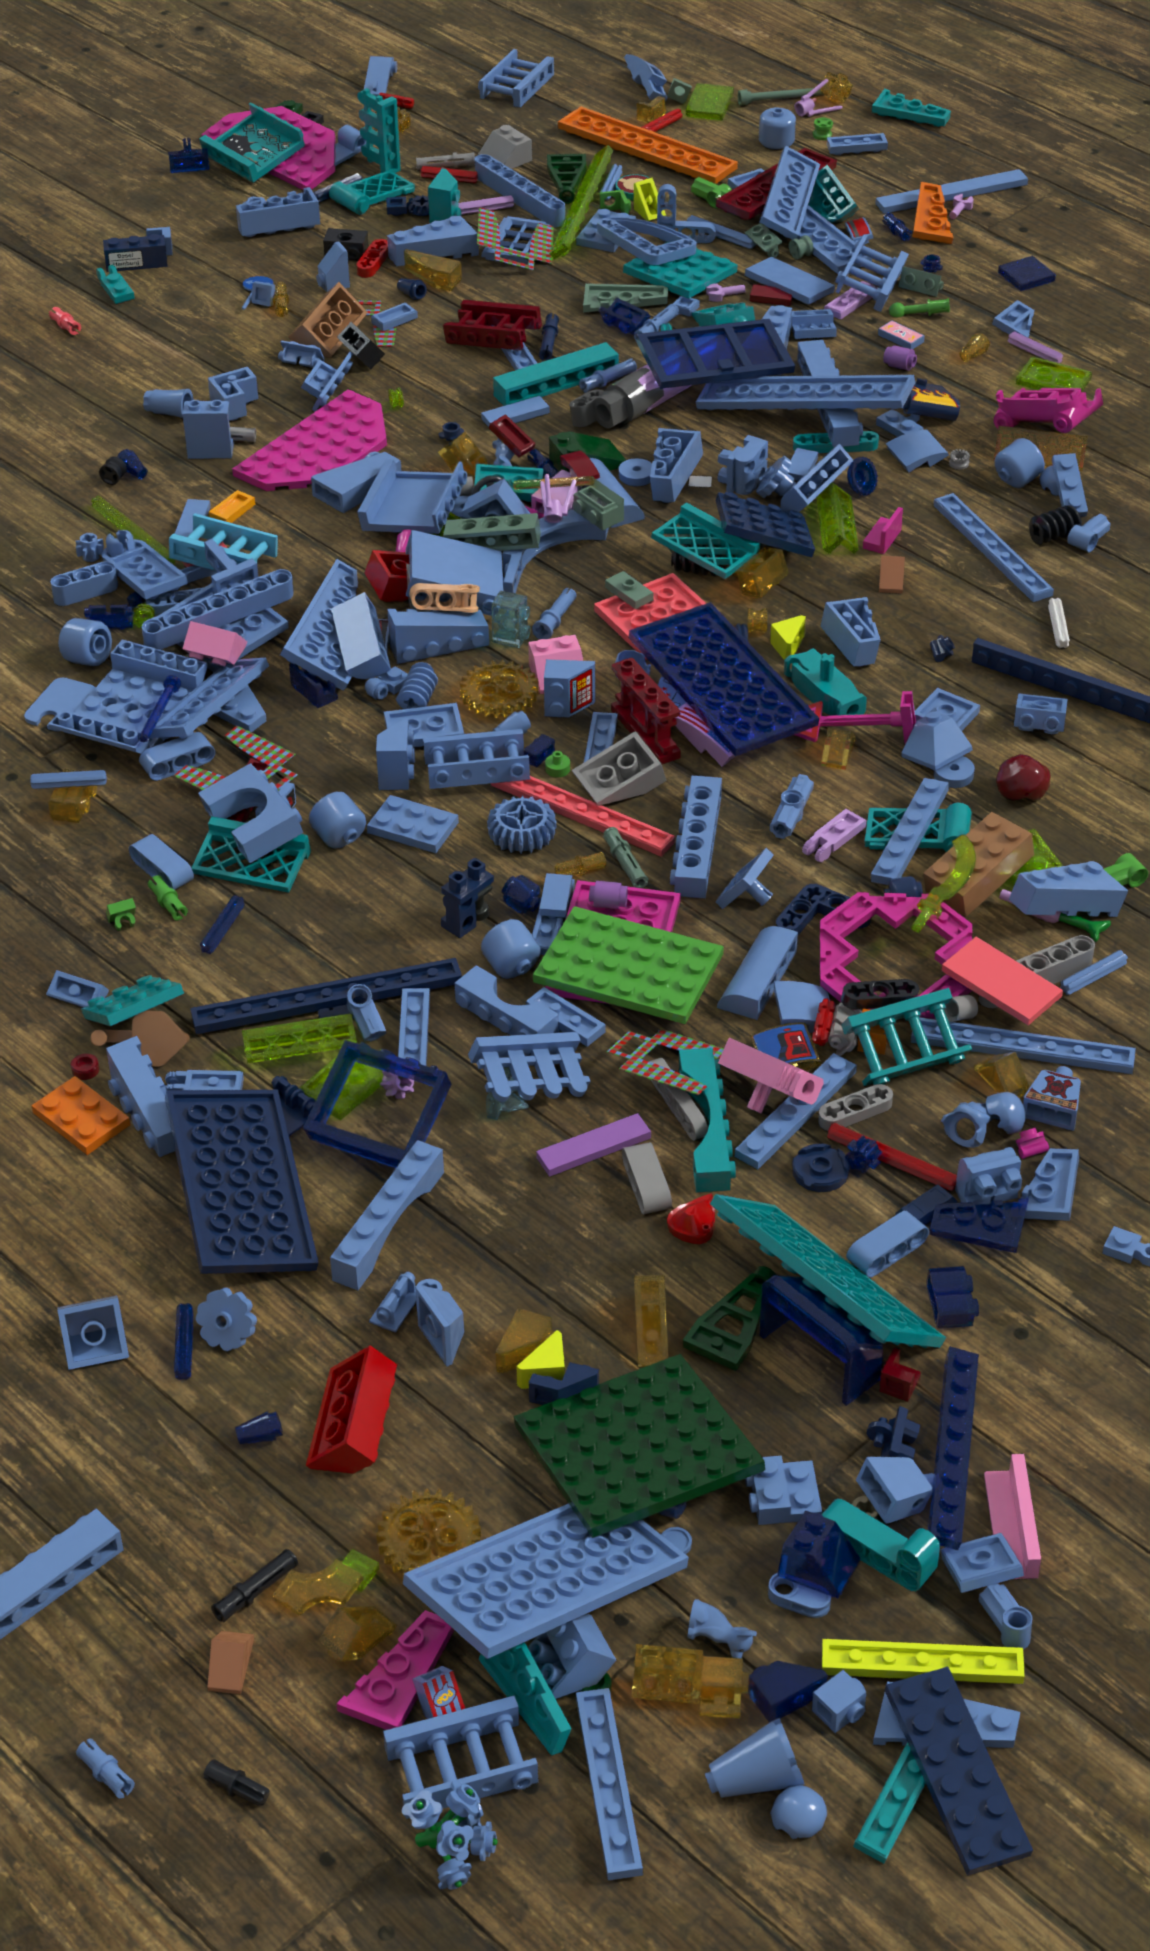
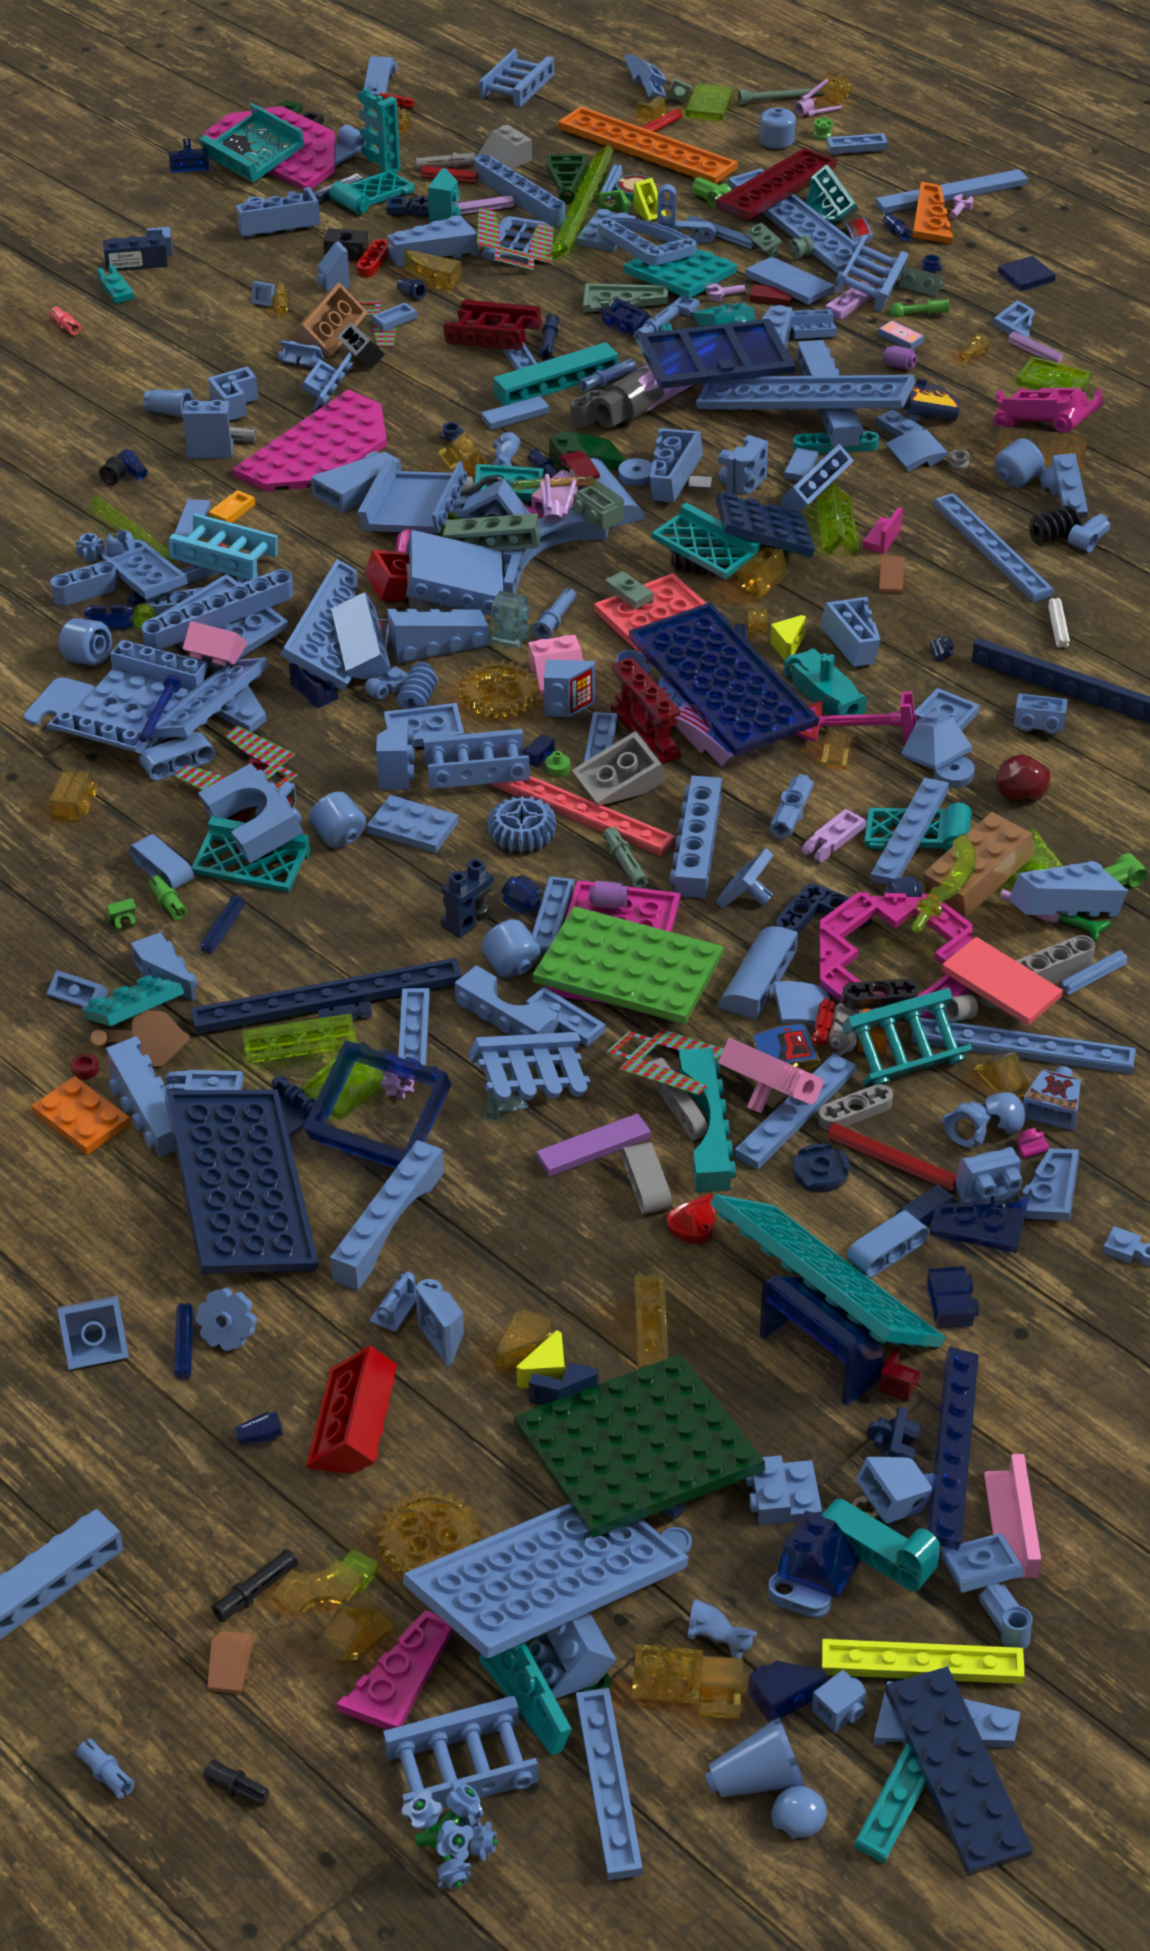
medium blue axle [30,770,107,789] -> none
medium blue bracket [204,539,258,594] -> none
blue piece [242,276,273,310] -> none
medium blue piece [347,984,386,1042] -> none
clear neon green bush [388,387,404,409] -> none
light nougat piece [409,583,480,613] -> none
medium blue brick [412,1666,465,1719] -> none
dark red tile [489,414,536,458] -> none
medium blue cone [493,711,531,734] -> none
medium blue tile [539,873,572,917] -> none
clear yellow axle [554,852,606,876] -> none
dark green plate [683,1266,778,1371] -> none
medium blue plant [756,456,796,498] -> none
medium blue plate [760,146,820,239] -> none
clear blue gear [845,1135,883,1174] -> none
clear blue hat [847,456,878,496] -> none
teal wing [872,89,951,127] -> none
none -> medium blue slope [131,932,198,1001]

